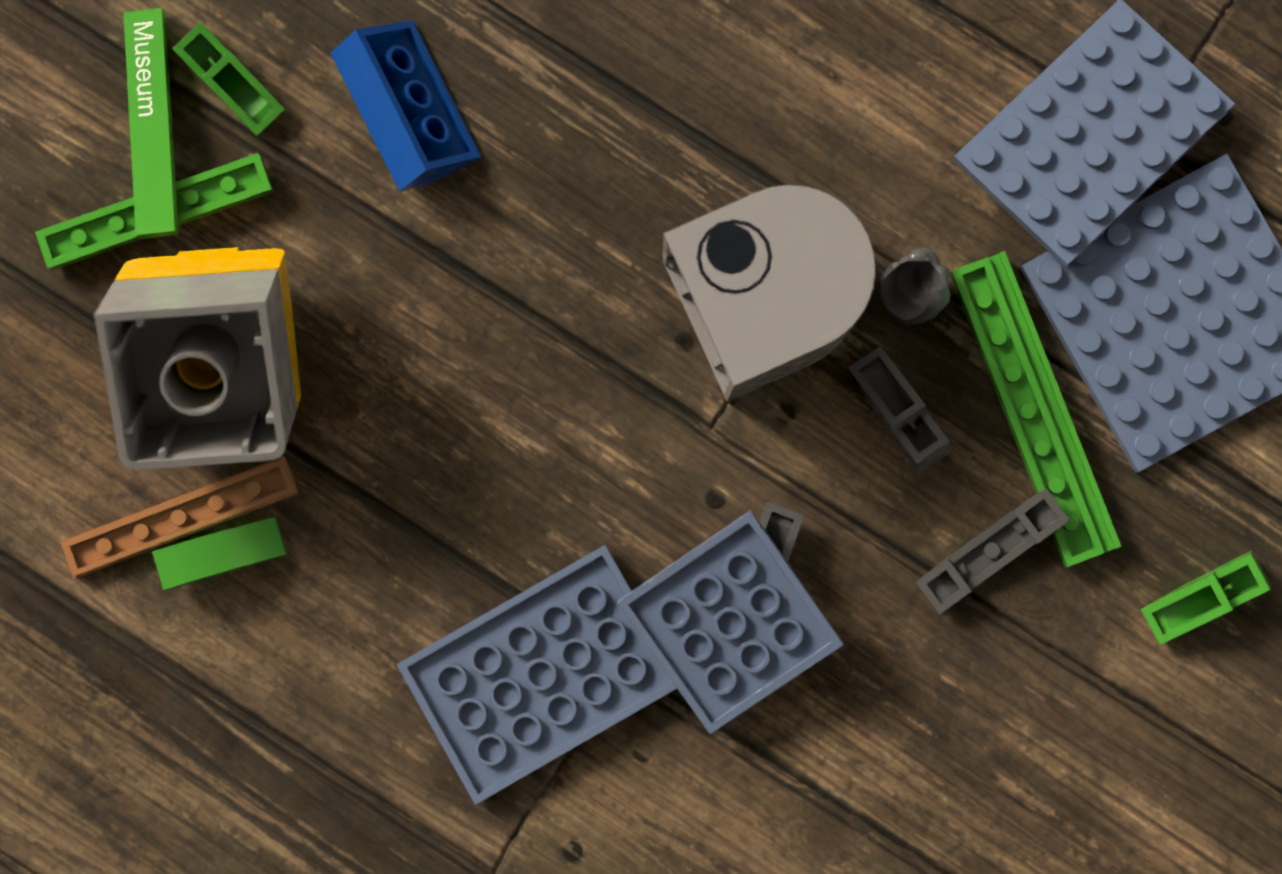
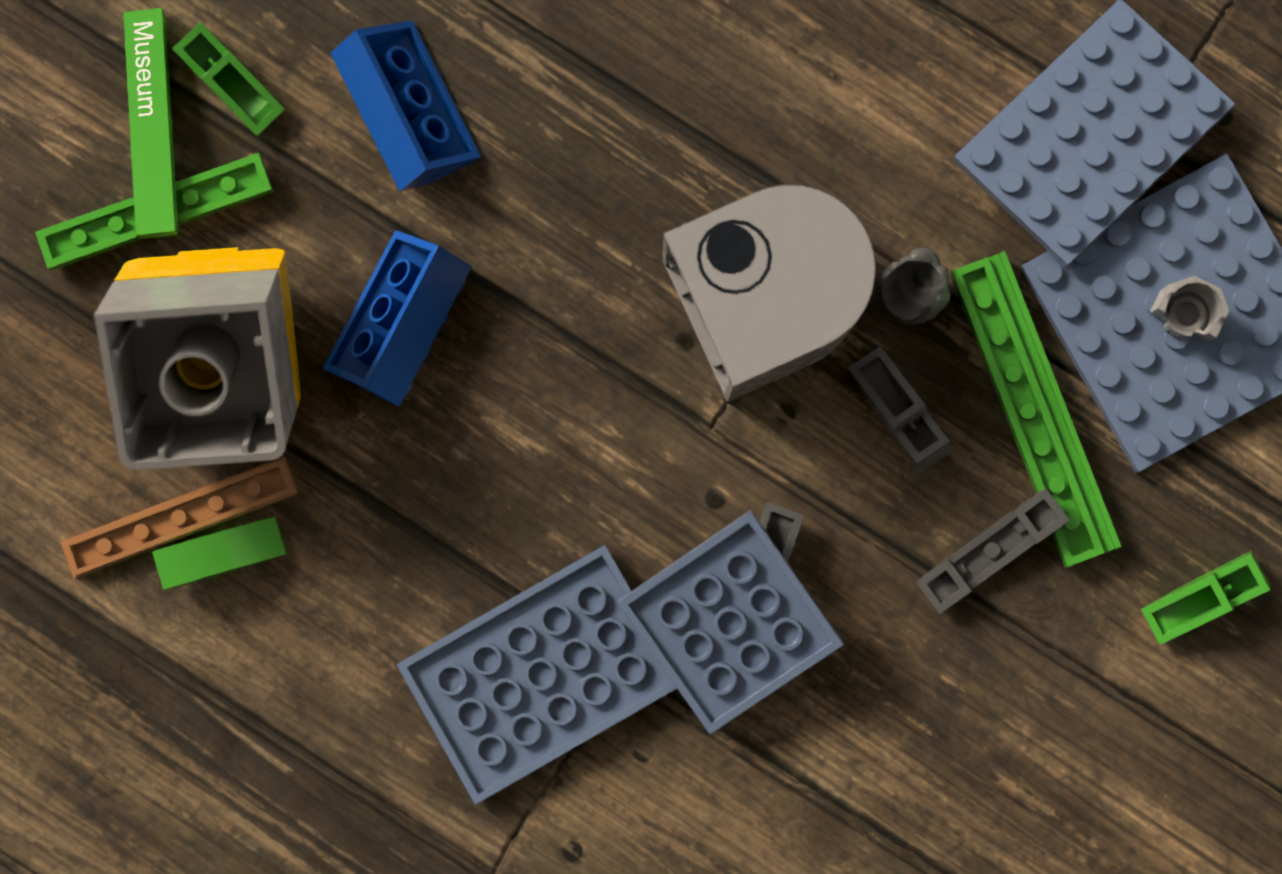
none -> blue slope [323,230,472,407]
none -> light grey hair [1149,276,1229,342]

